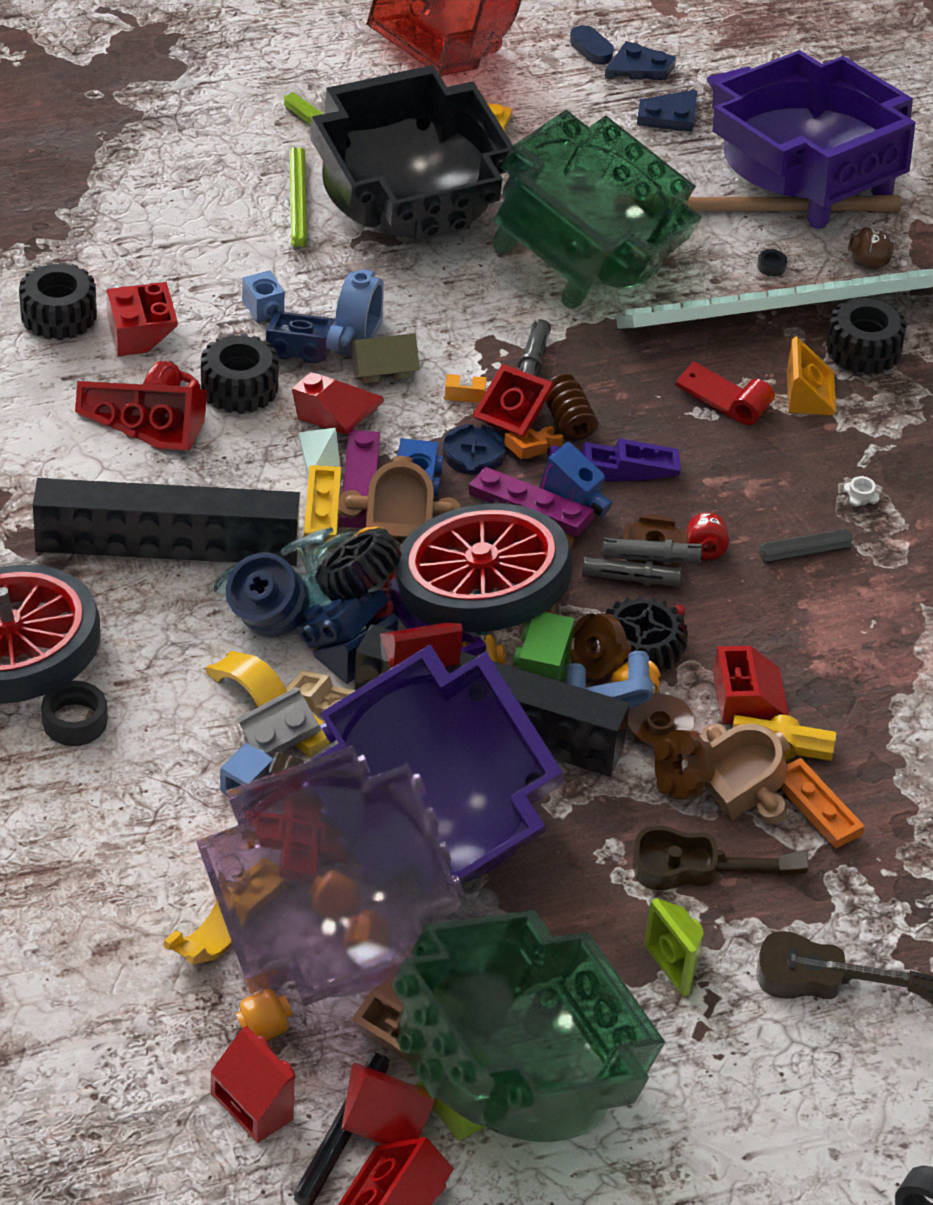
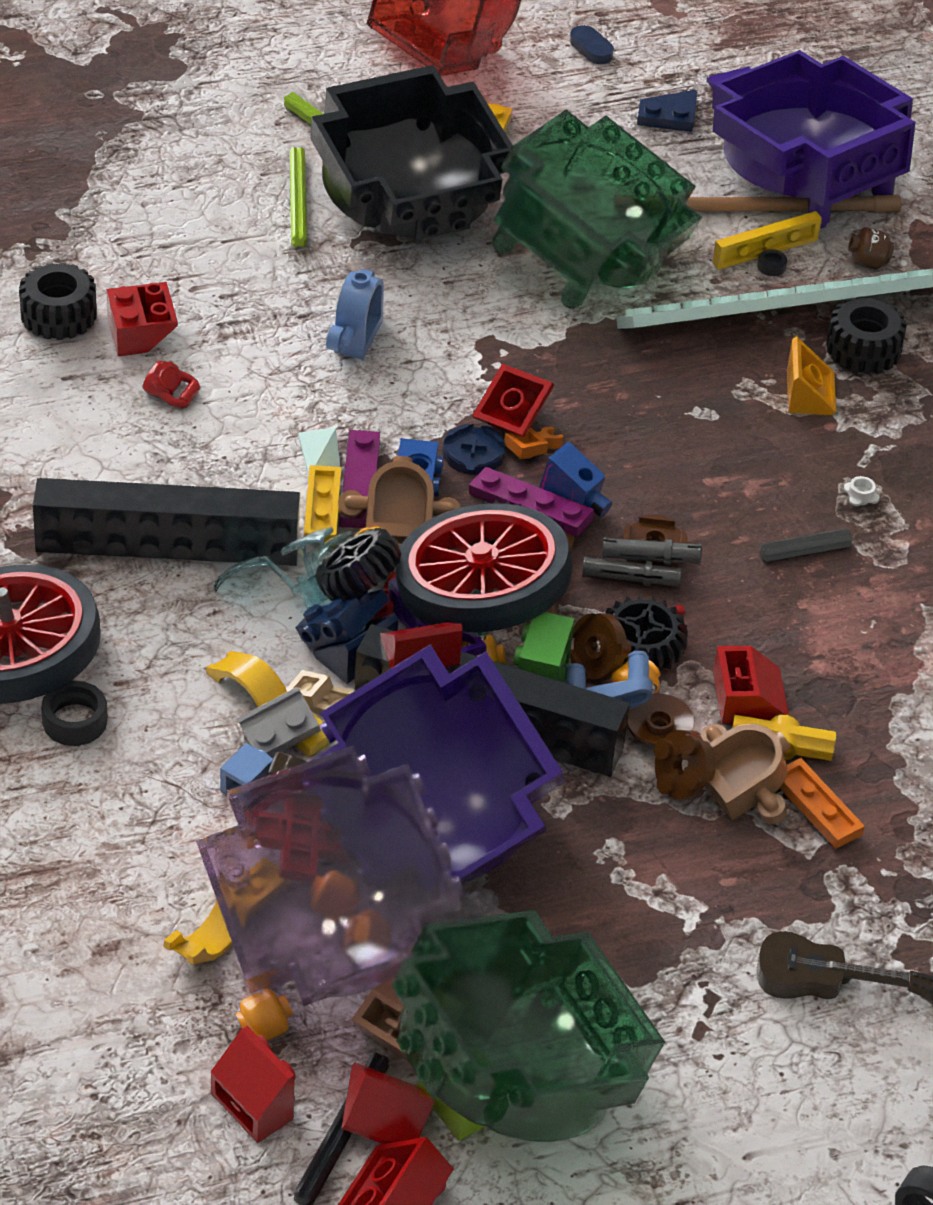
red wedge [75,381,207,451] -> none
black tyre [201,334,279,414] -> none
dark blue wheel [225,552,310,638] -> none
medium blue brick [242,270,285,323] -> none
dark blue plate [266,311,335,363] -> none
red slope [292,372,384,435] -> none
olive brick [350,333,420,384] -> none
light orange piece [444,374,487,403] -> none
dark grey pin [518,319,551,376] -> none
reddish brown piece [545,374,599,441] -> none
dark purple slope [548,438,681,481] -> none
dark blue wing [605,41,676,80] -> none
dark brown piece [633,826,808,890] -> none
lime slope [644,898,704,997] -> none
red door [675,361,775,425] -> none
red head [686,512,730,560] -> none
none -> yellow plate [712,211,822,270]

